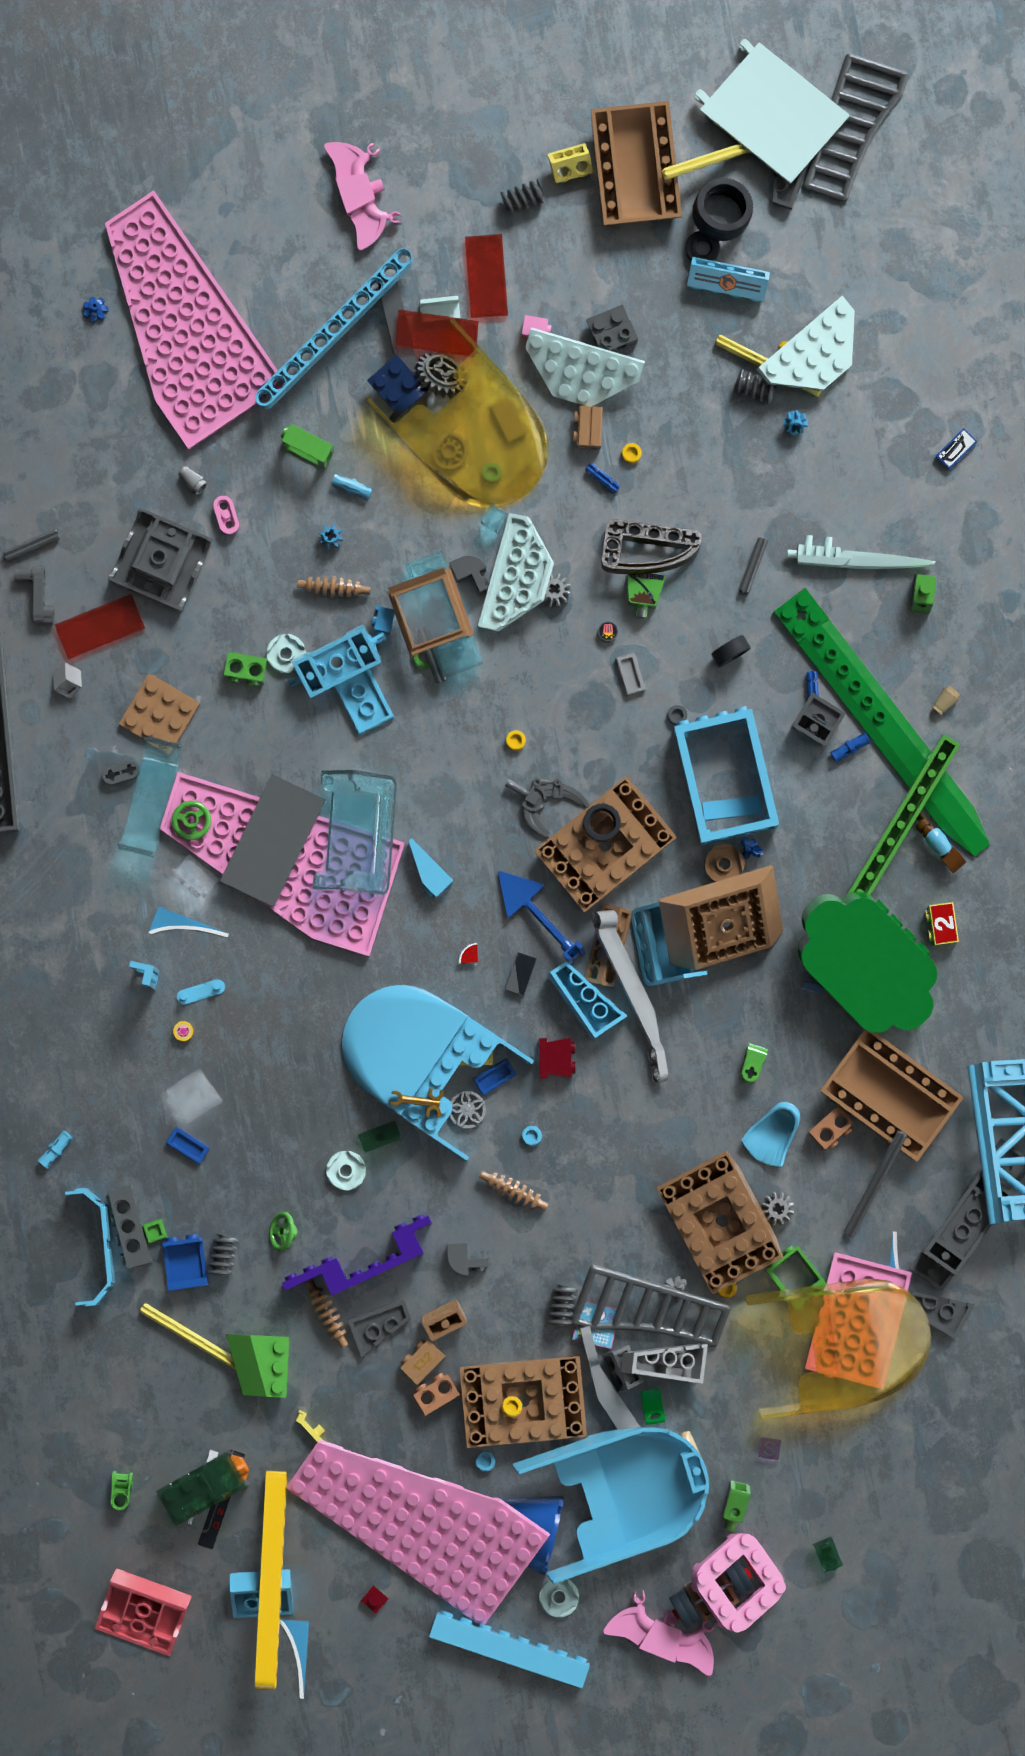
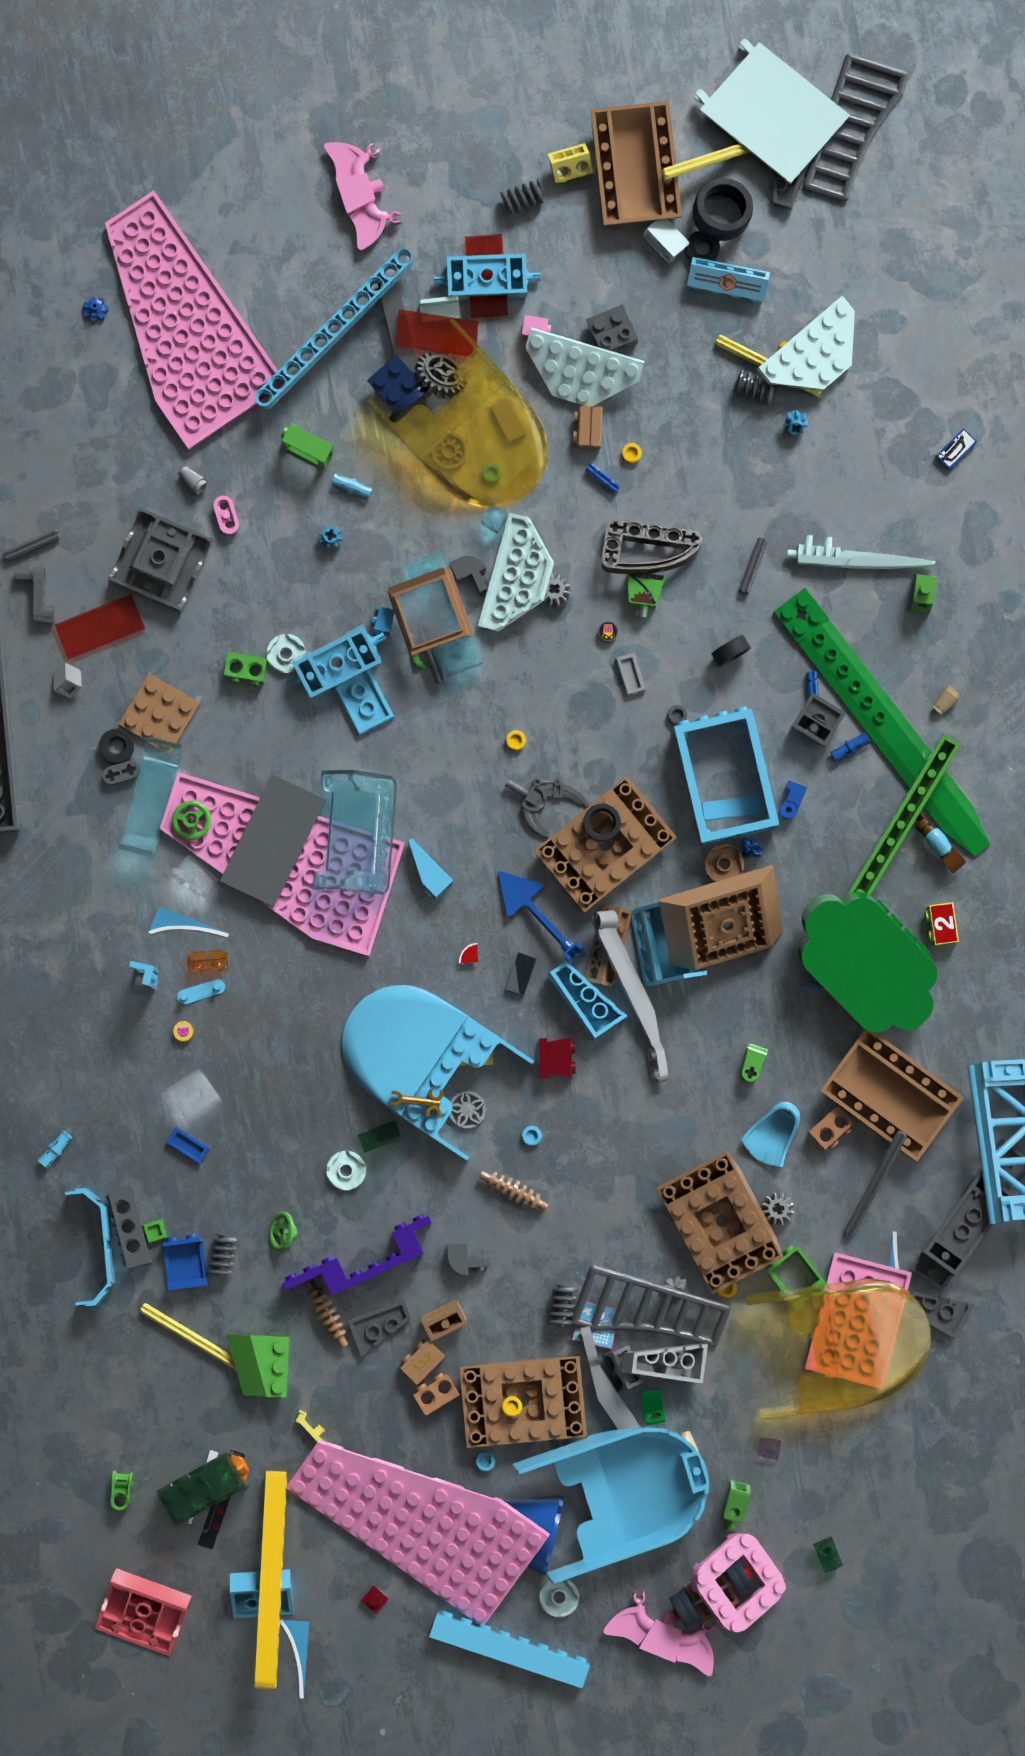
medium nougat piece [297,576,370,598] -> none
blue tile [473,1058,517,1096] -> none
none -> black tyre [99,729,134,764]
none -> clear orange hinge [187,949,229,972]
none -> medium azure brick [434,254,540,300]
none -> light aqua panel [642,219,689,264]
none -> blue leg [779,780,807,819]

